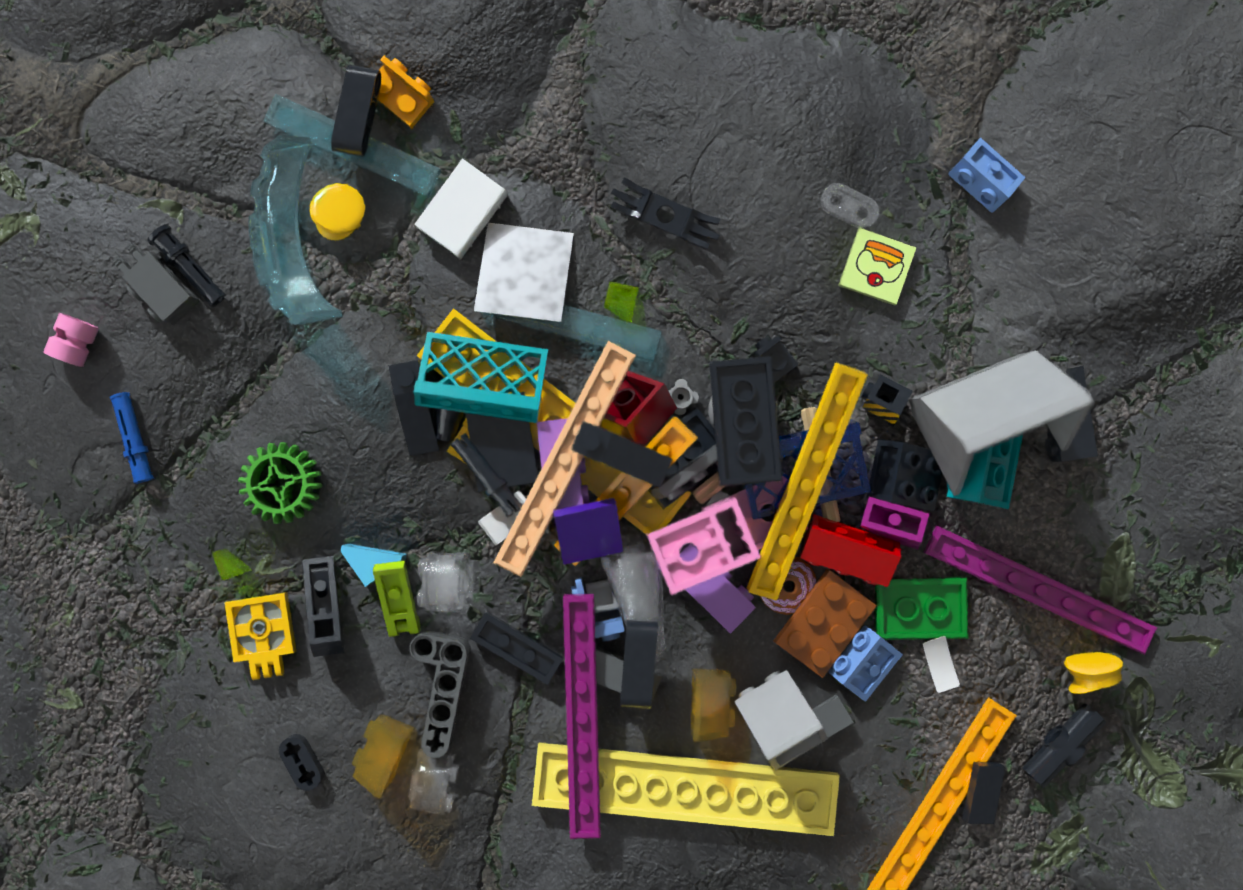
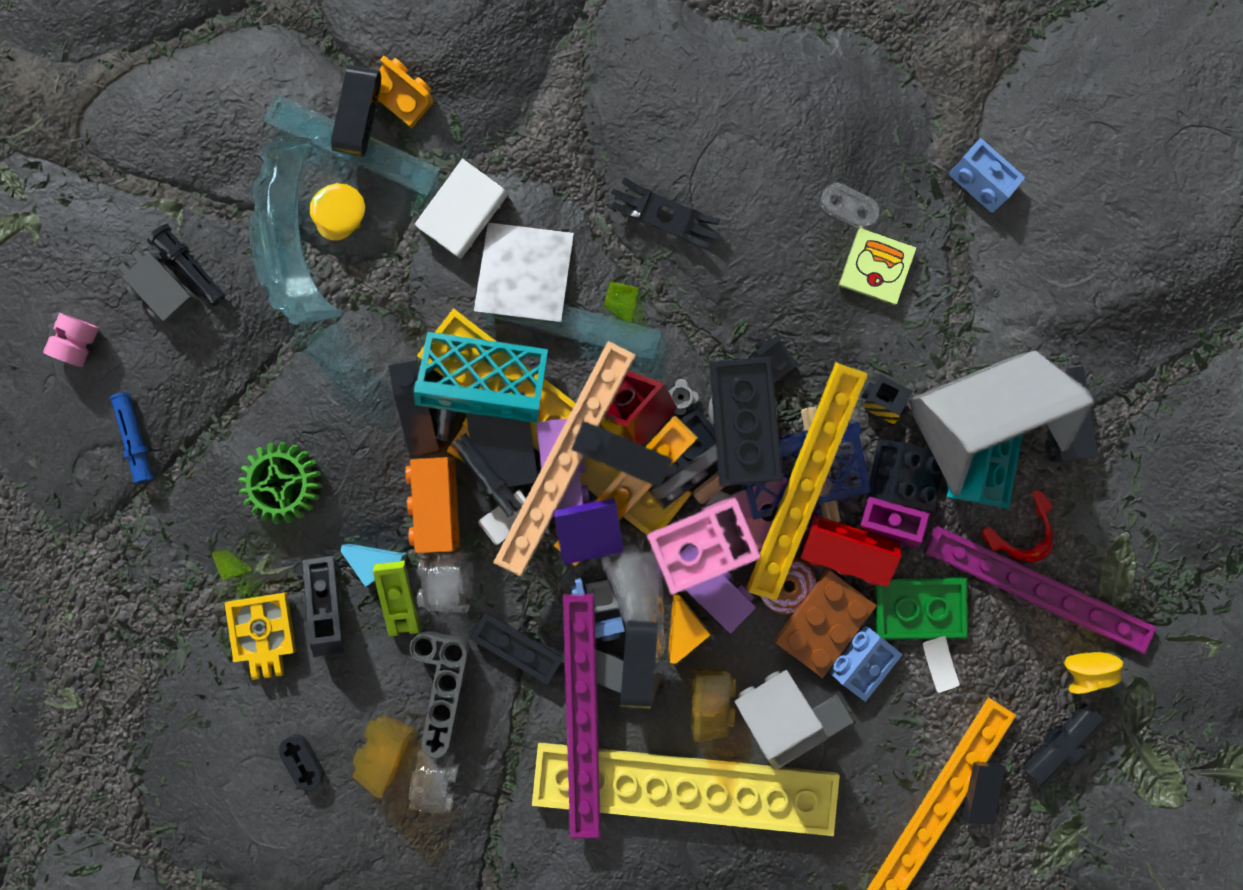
none -> orange brick [405,457,460,553]
none -> light orange slope [668,594,710,663]
none -> red helmet [982,489,1054,562]

